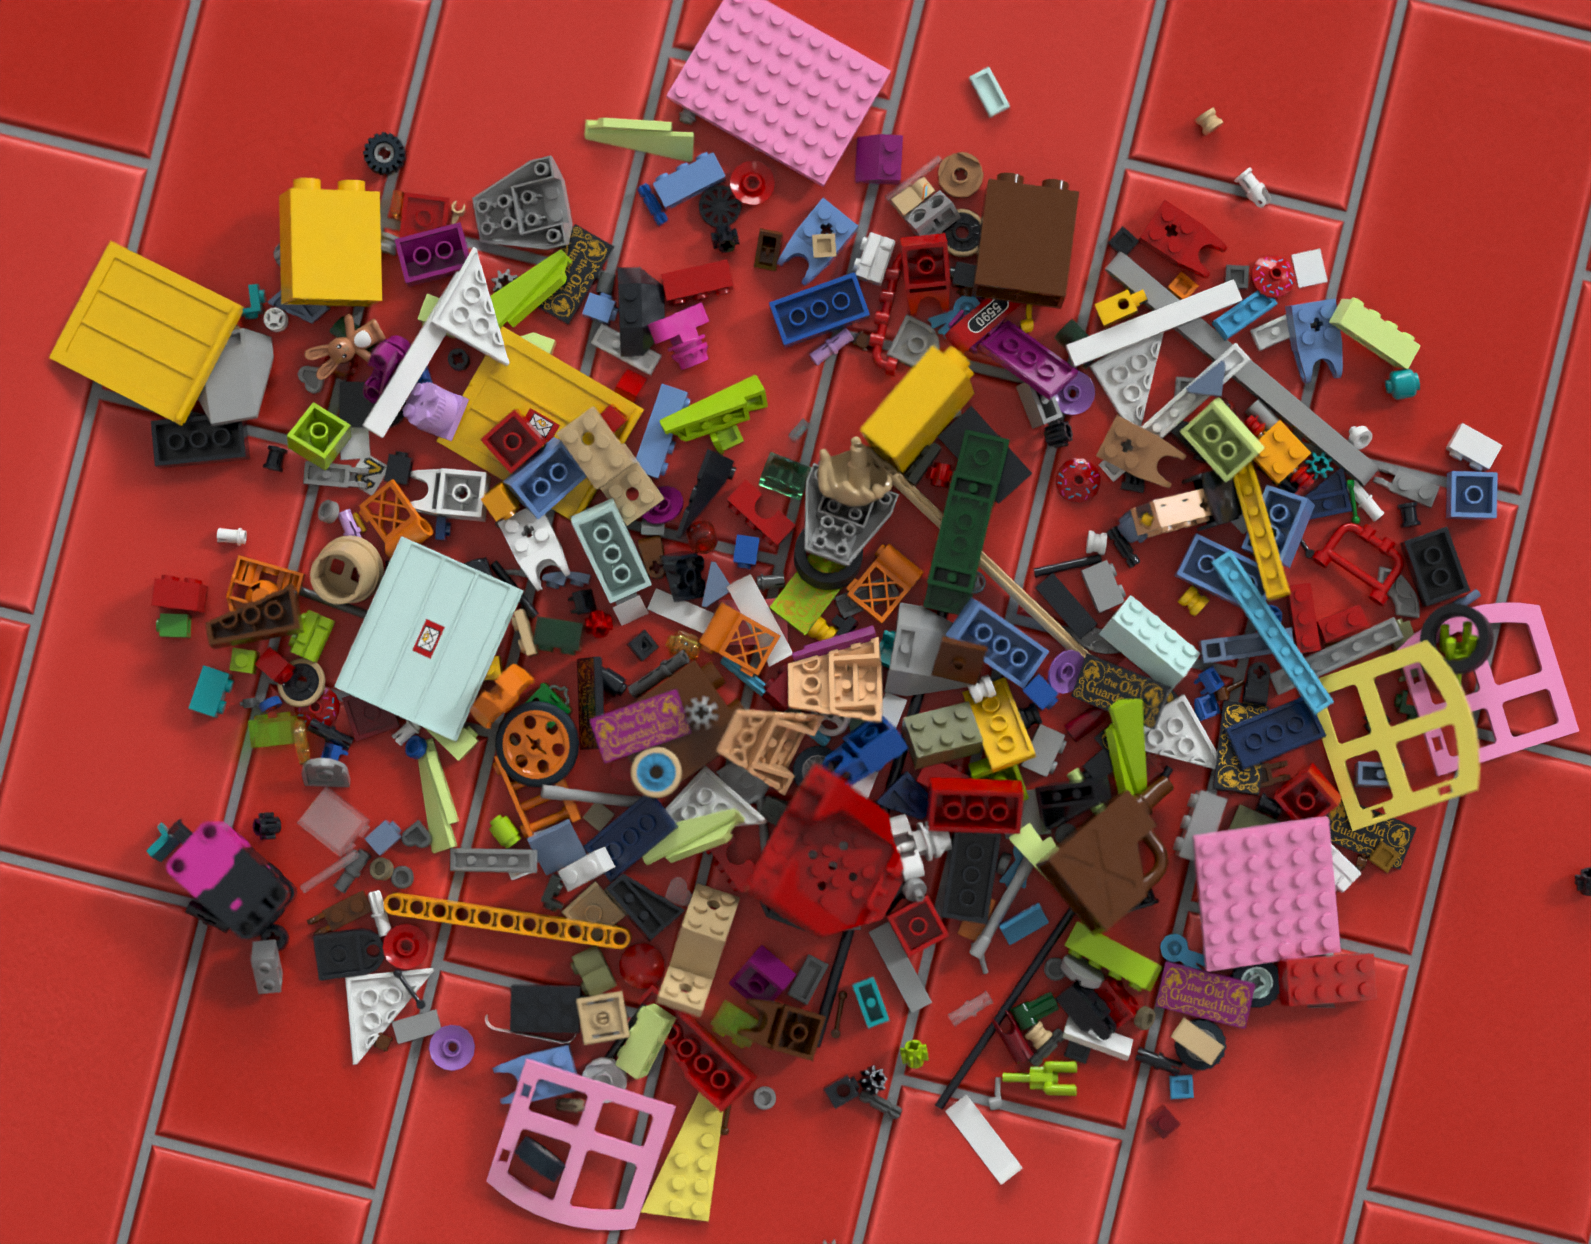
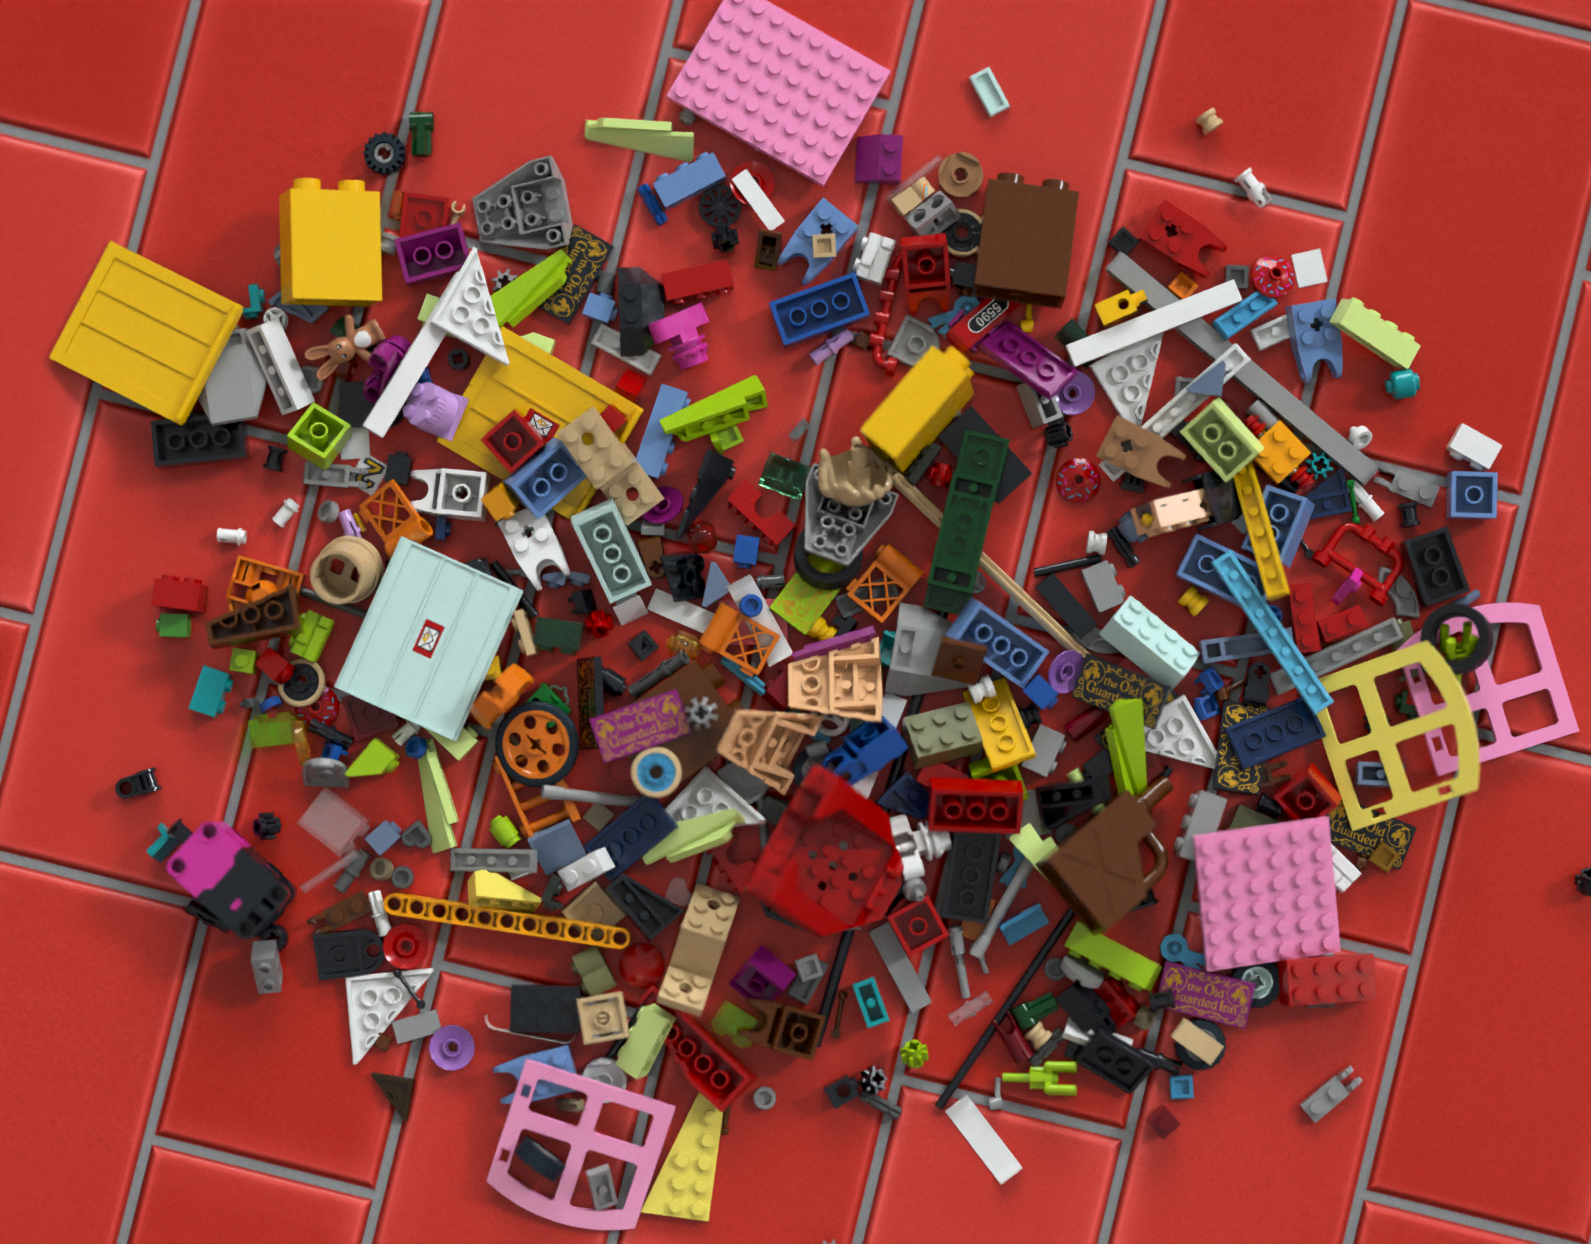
none -> black piece [115,767,162,799]
none -> white brick [245,318,315,415]
none -> white pin [272,498,300,527]
none -> lime slope [345,738,401,777]
none -> dark brown tile [372,1072,415,1121]
none -> dark green piece [409,112,434,157]
none -> light yellow slope [468,870,541,912]
none -> light grey plate [586,1164,618,1211]
none -> white sticker [732,169,785,230]
none -> blue tile [739,594,763,618]
none -> light grey tile [795,953,824,982]
none -> dark grey hinge [805,739,830,761]
none -> light grey pin [947,925,971,999]
none -> black tile [1073,1027,1157,1095]
none -> black bush [1148,988,1176,1013]
none -> light grey hinge [1300,1065,1363,1123]
none -> dark pink plate [1331,567,1364,606]

